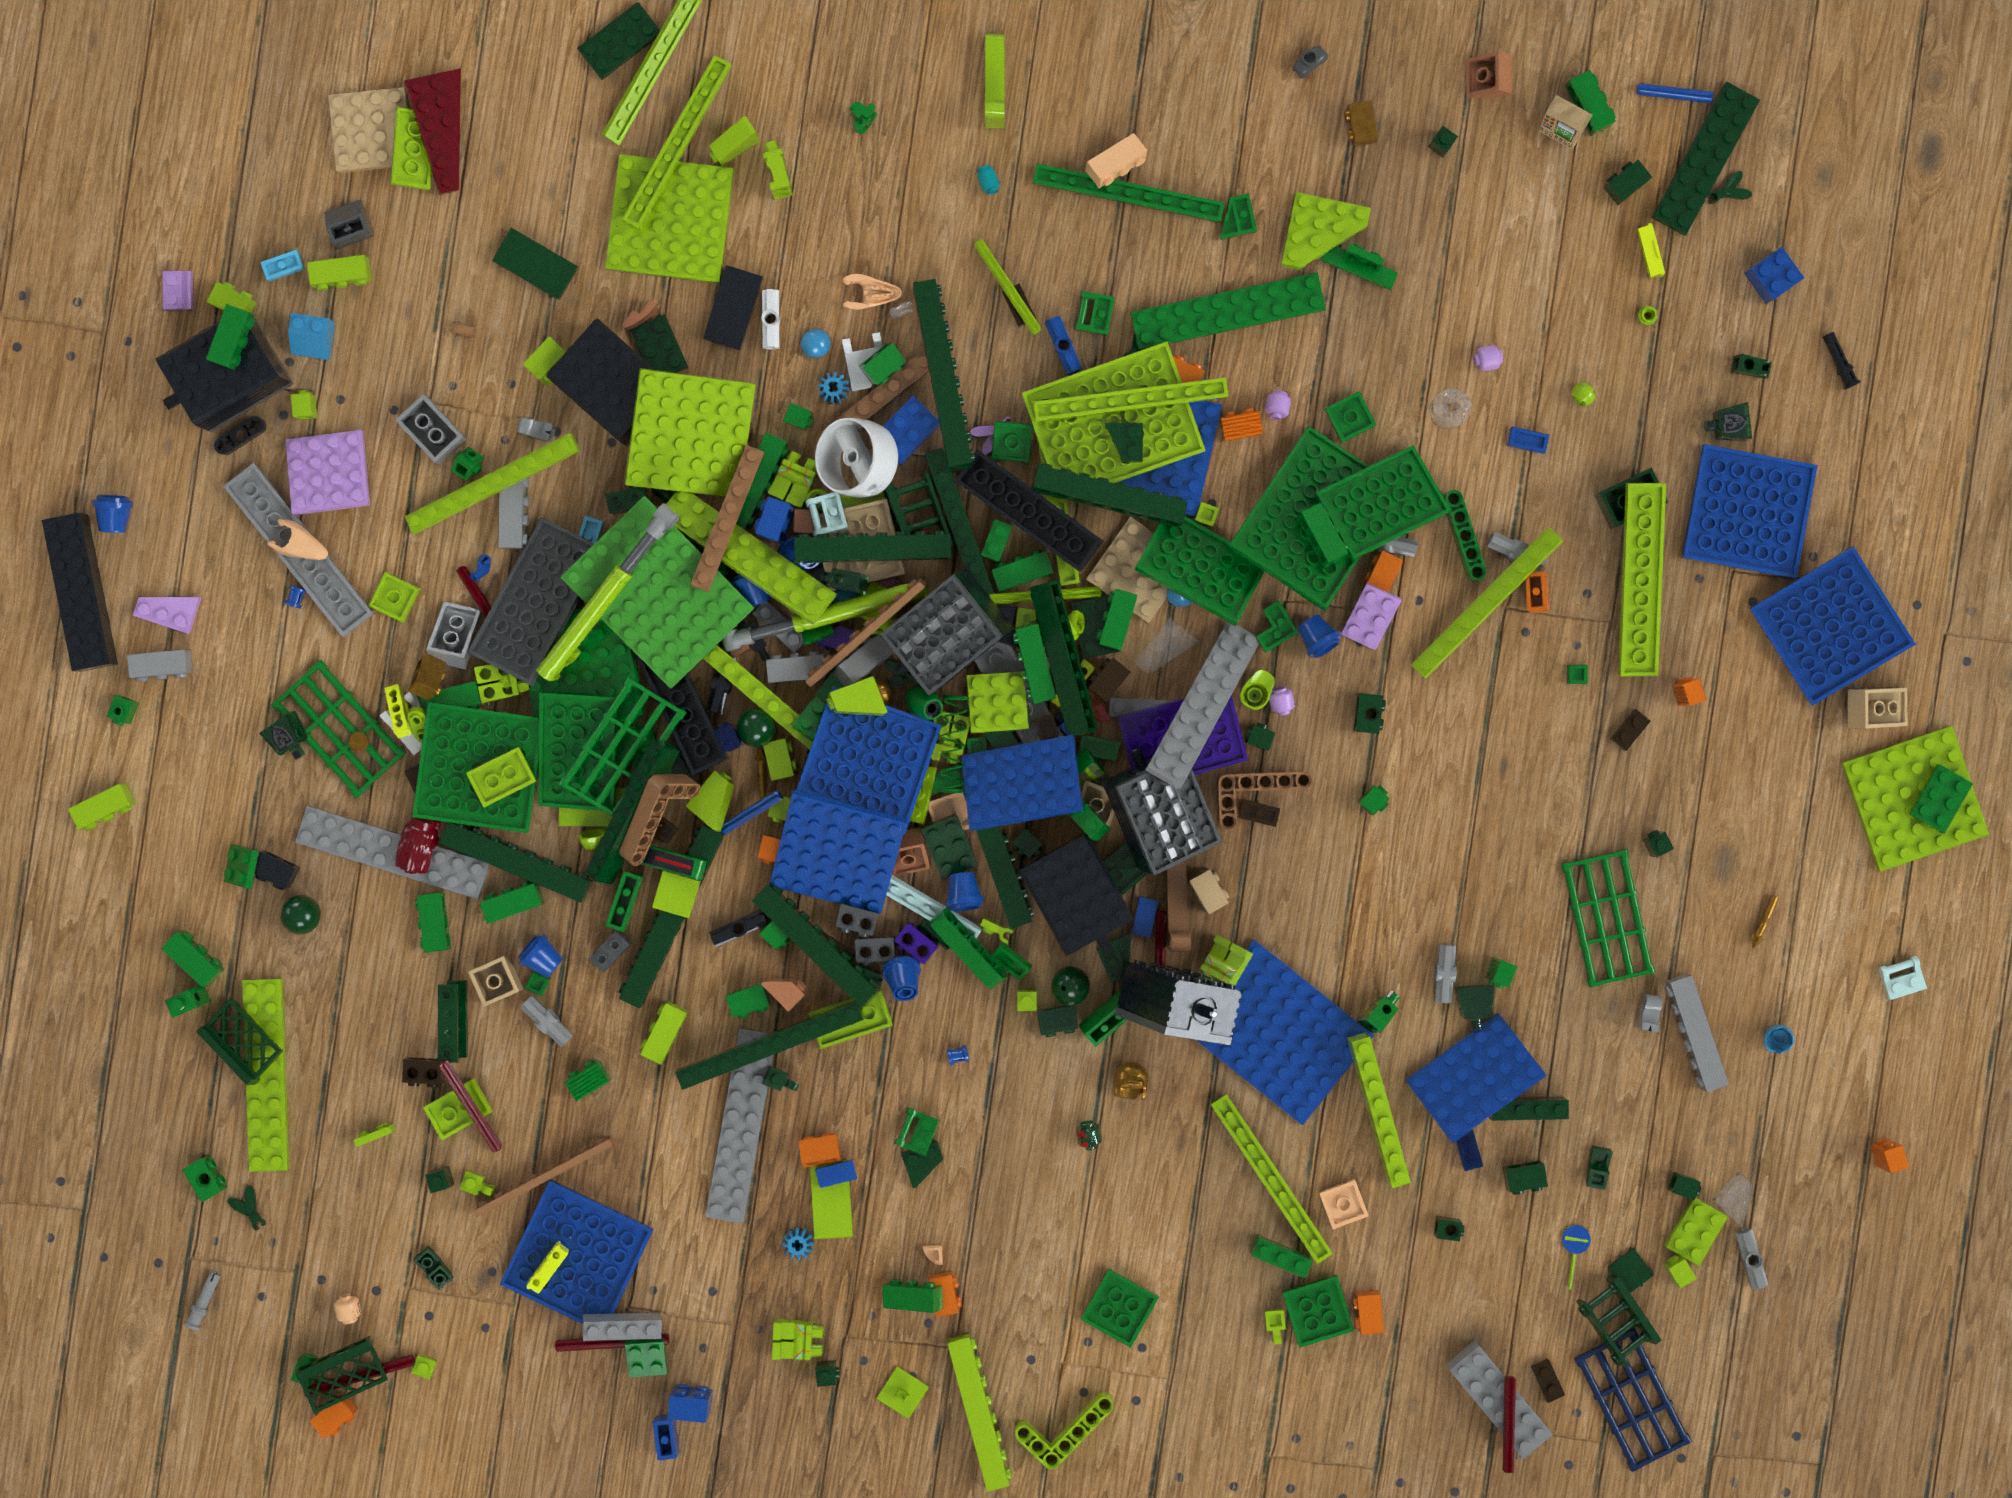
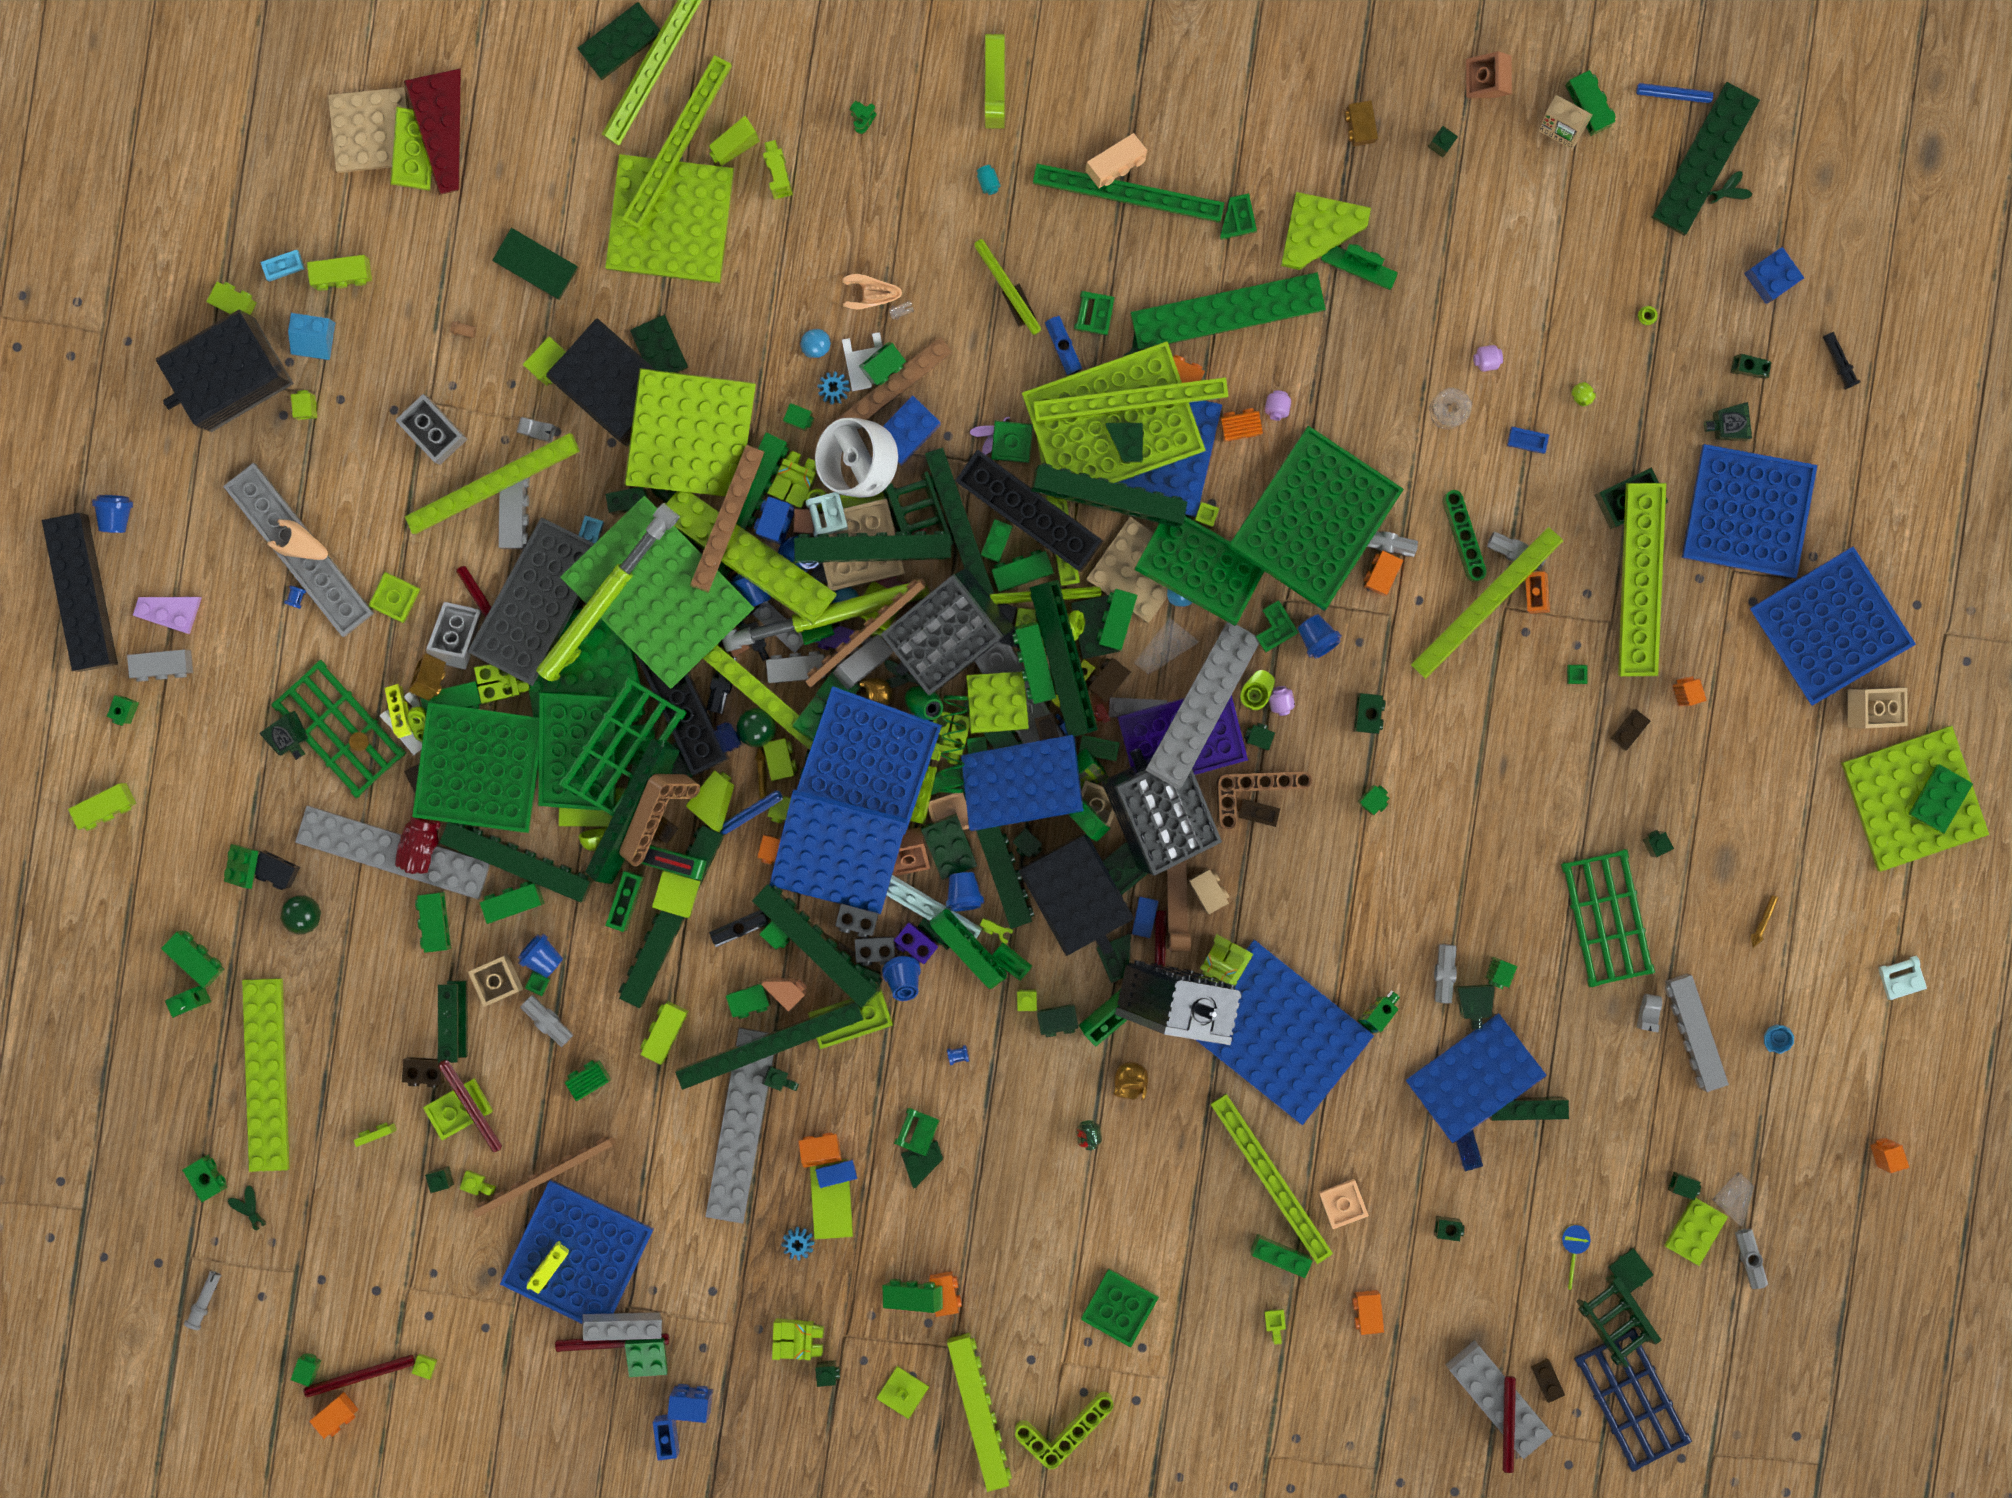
lavender plate [162,271,193,311] -> none
dark green fence [196,998,283,1085] -> none
green brick [206,304,255,370] -> none
black beam [214,416,266,455] -> none
lavender plate [285,430,370,515] -> none
dark green fence [295,1336,388,1414] -> none
dark grey slope [324,199,374,249] -> none
light nougat head [334,1294,361,1324] -> none
dark green slope [413,1246,454,1290] -> none
green brick [451,446,484,481] -> none
lime plate [466,747,537,807] -> none
blue arm [470,554,491,582] -> none
dark grey brick [589,930,633,972] -> none
nougat slope [622,299,659,331] -> none
black tile [703,265,763,351] -> none
white piece [761,289,780,350] -> none
clear green torso [821,568,869,595] -> none
lime slope [826,676,887,716] -> none
dark green brick [913,279,975,472] -> none
light nougat tile [923,1245,943,1265] -> none
dark green piece [1051,966,1090,1006] -> none
green plate [1282,1274,1354,1348] -> none
dark grey piece [1293,46,1328,79] -> none
green brick [1297,503,1348,568] -> none
green plate [1314,445,1451,561] -> none
green plate [1324,391,1376,443] -> none
lavender plate [1341,583,1402,650] -> none
lime brick [1347,1032,1411,1188] -> none
dark green brick [1502,1161,1548,1195] -> none
dark green slope [1586,1145,1613,1190] -> none
dark green brick [1604,160,1652,205] -> none
neon yellow piece [1637,223,1665,279] -> none
lime brick [1664,1255,1697,1289] -> none

